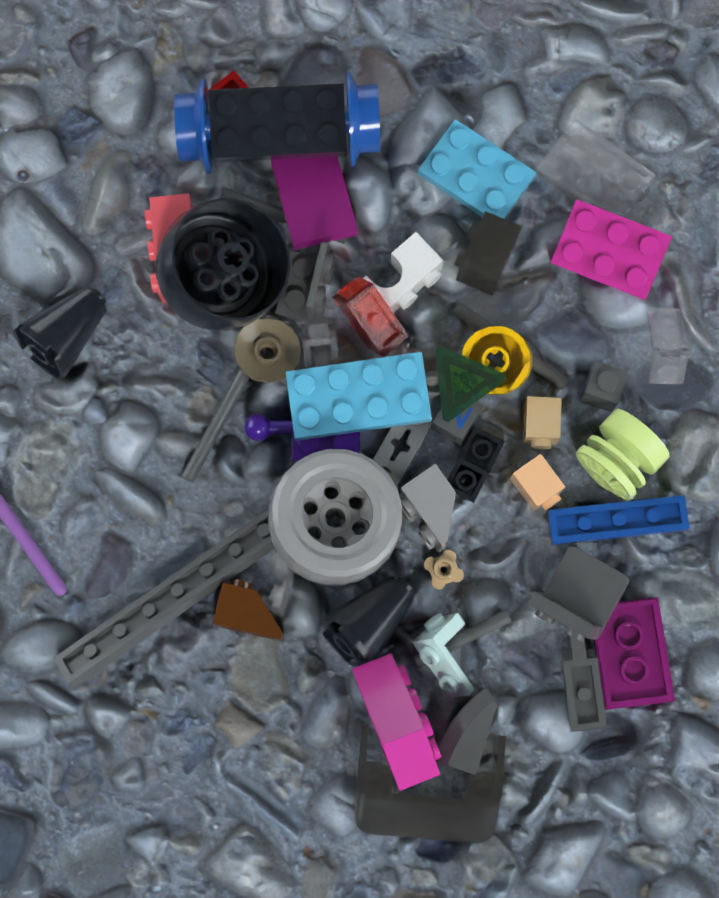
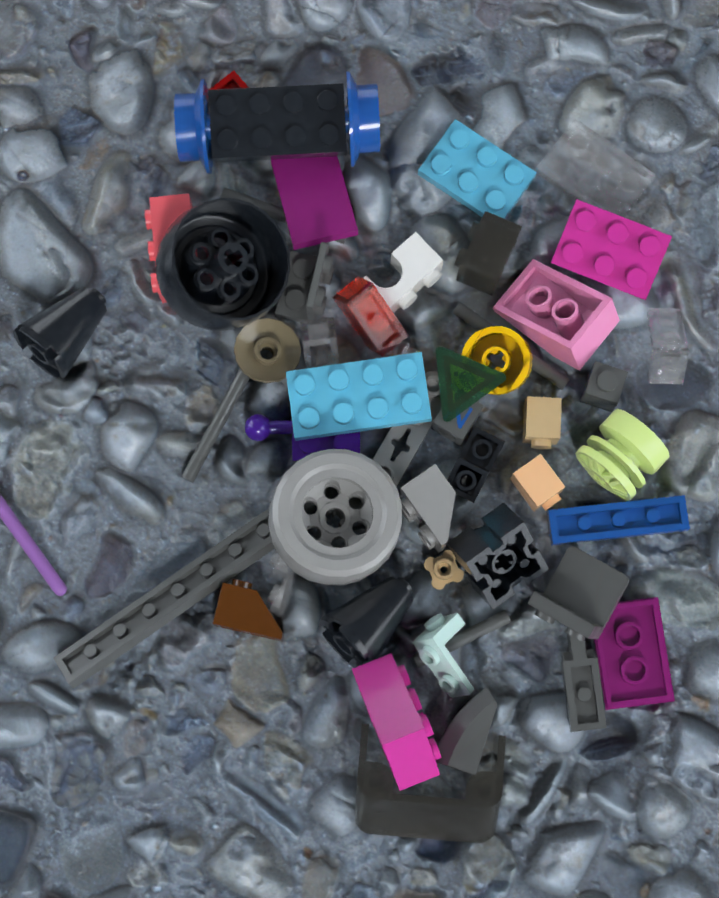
none -> black brick [447,503,549,609]
none -> bright pink slope [493,259,620,371]

